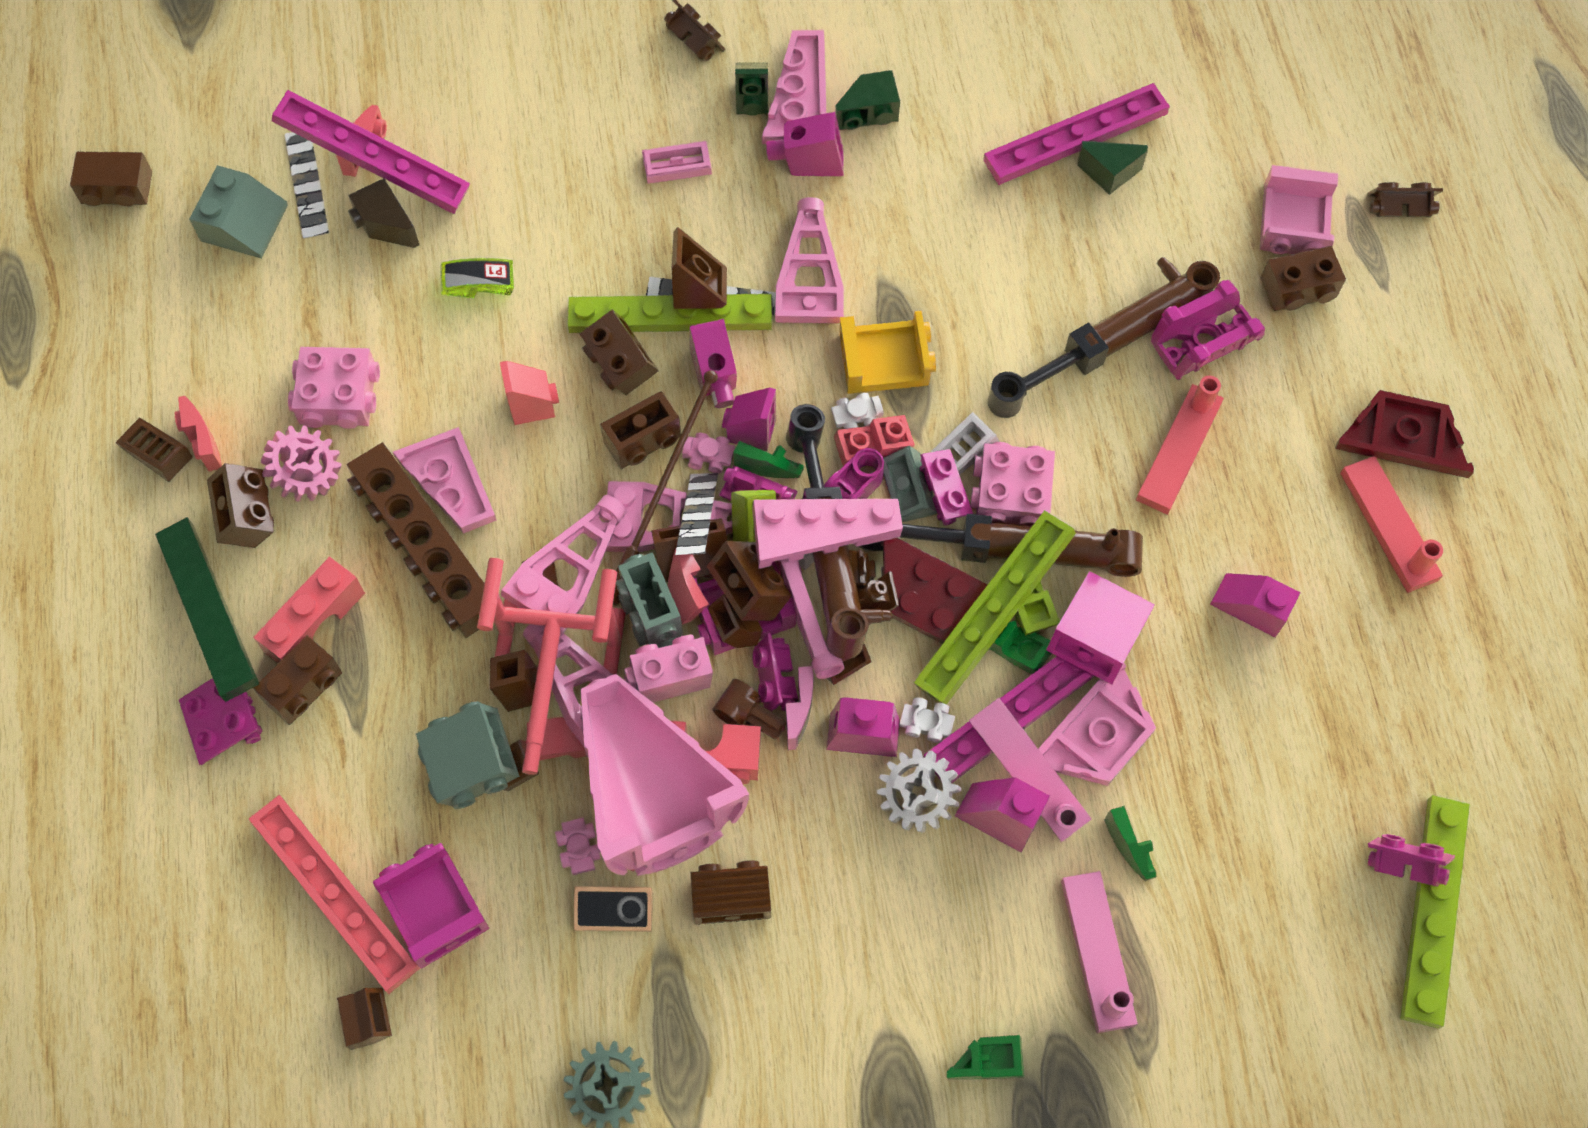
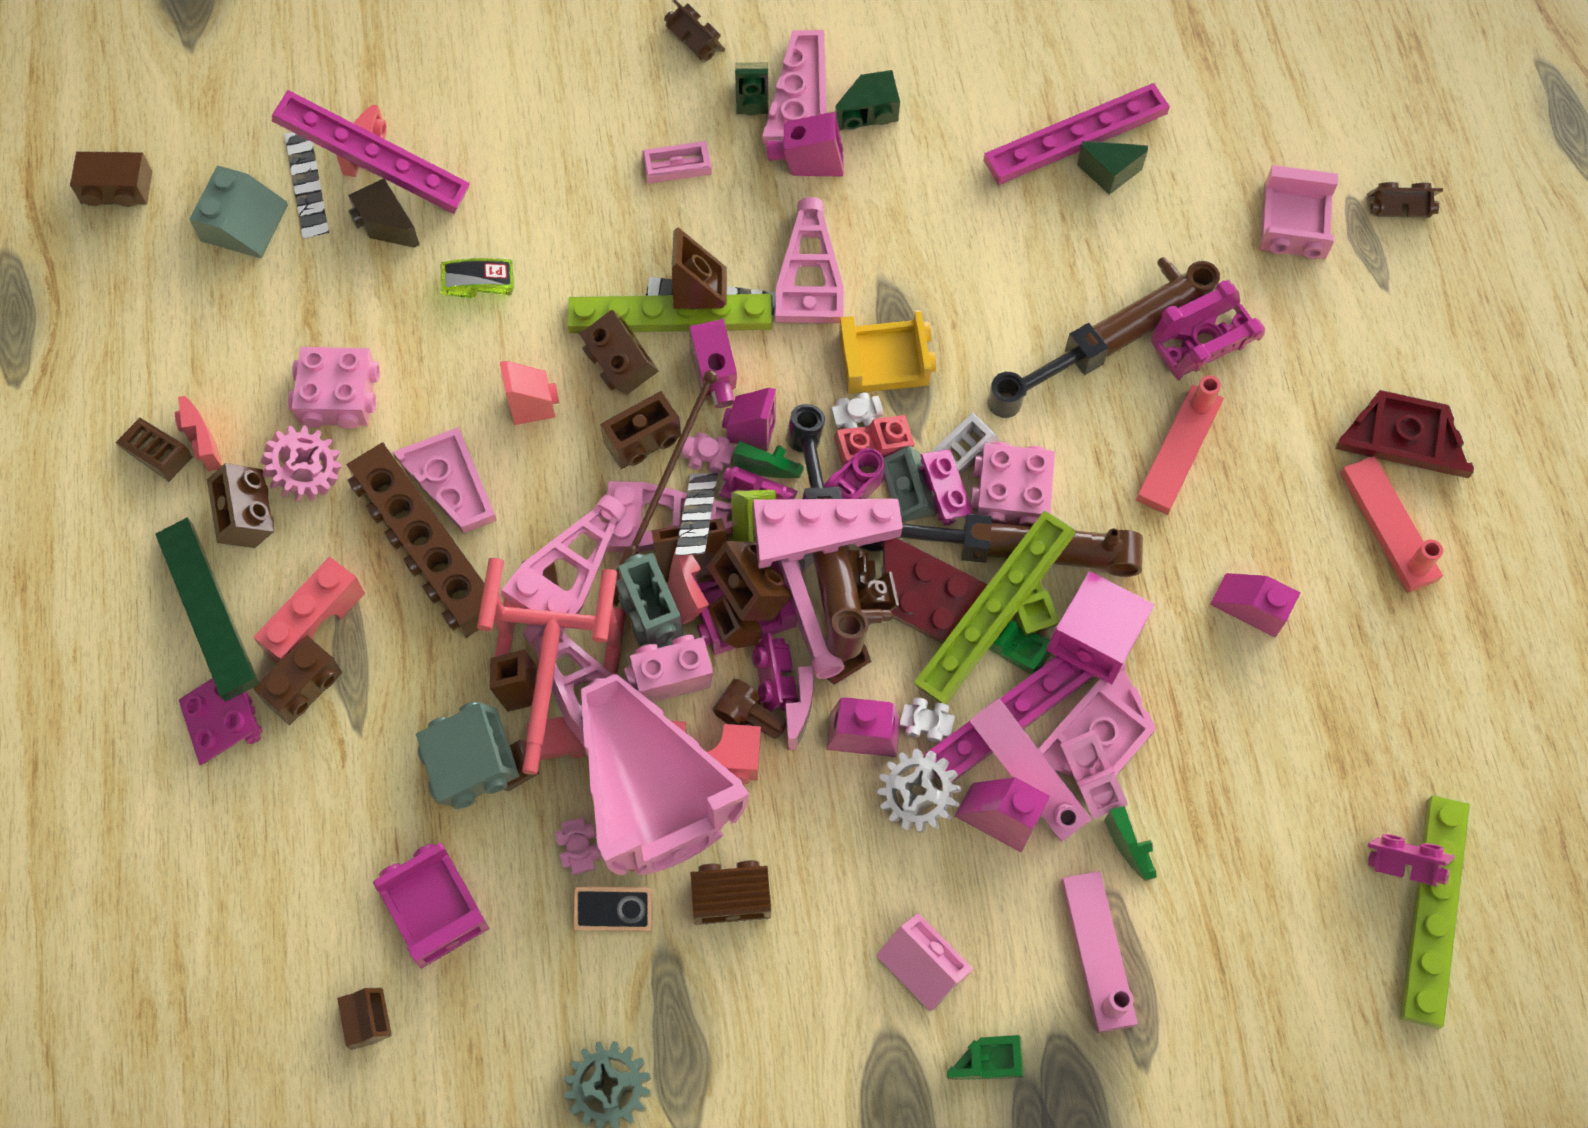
coral plate [249,794,420,994] -> none
reddish brown brick [1260,246,1346,311] -> none
none -> bright pink panel [877,913,973,1011]
none -> bright pink slope [1060,729,1128,819]

